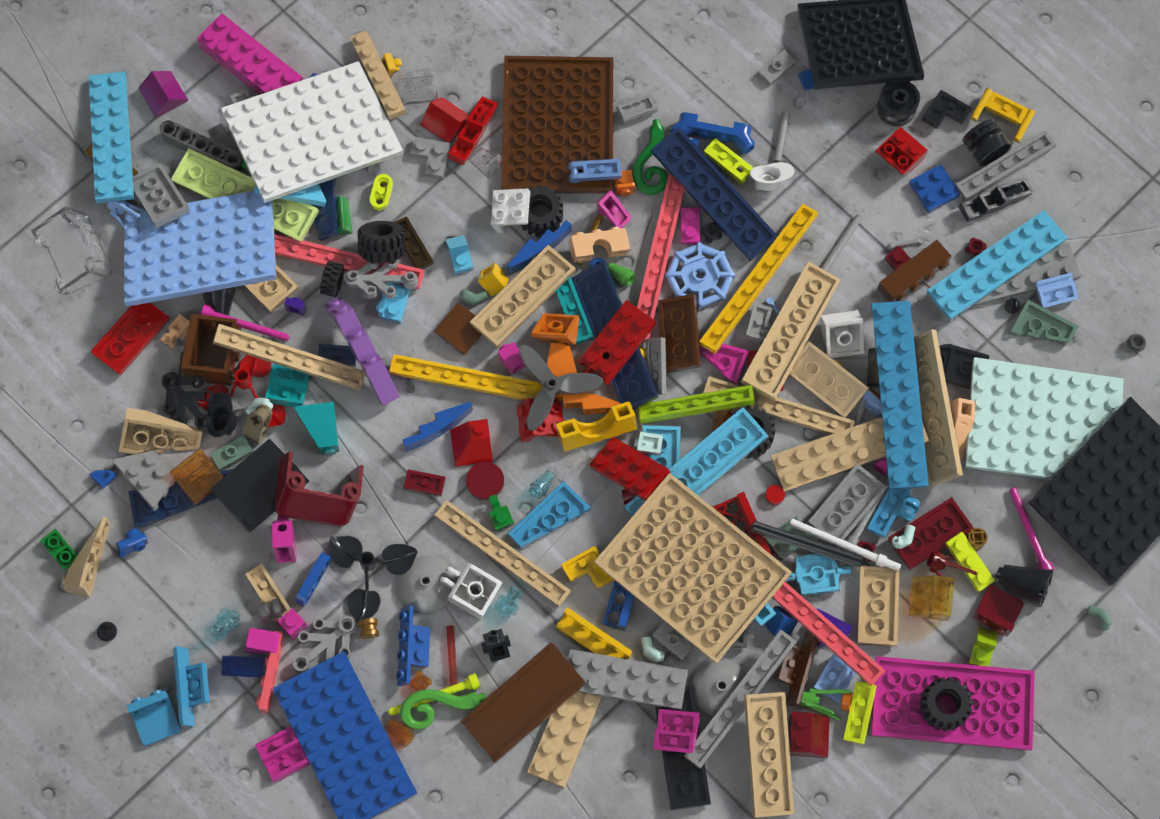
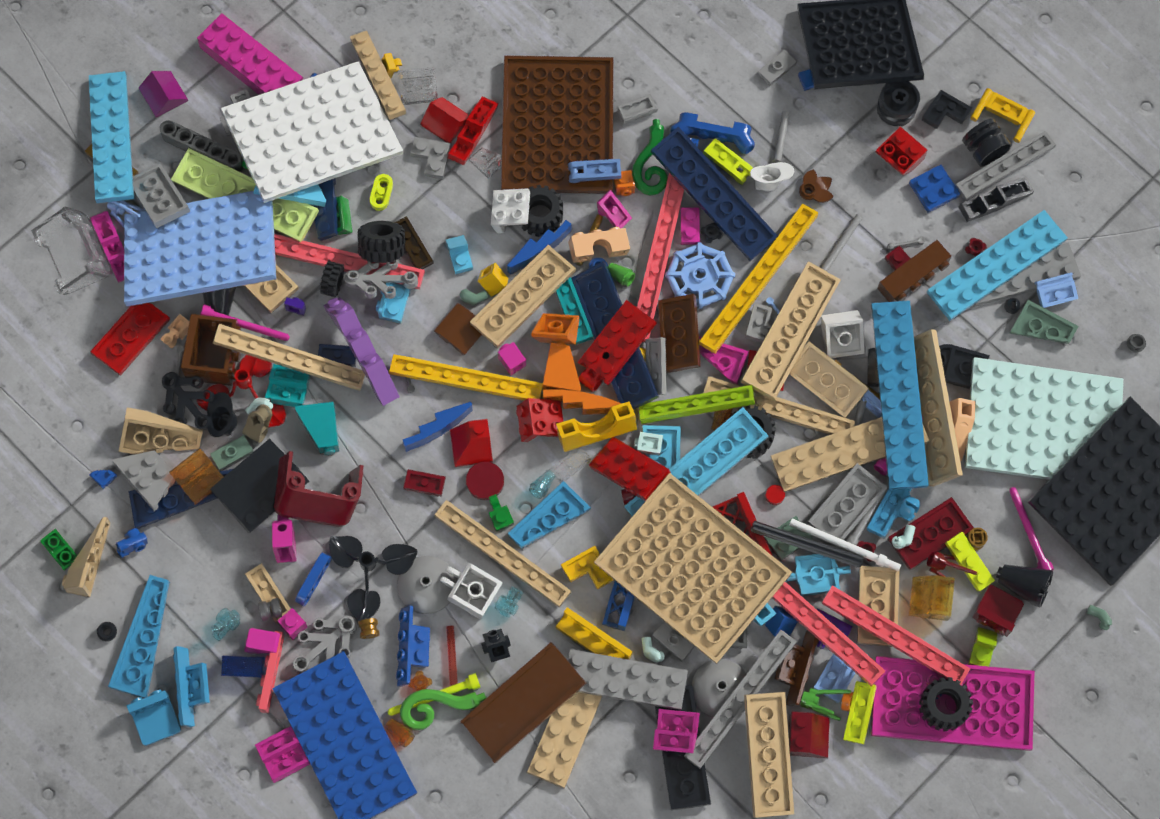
dark grey piece [519,345,603,431] -> none
none -> dark pink slope [90,211,124,283]
none -> dark azure wing [108,575,170,698]
none -> reddish brown plate [799,169,833,203]
none -> coral plate [822,585,970,685]

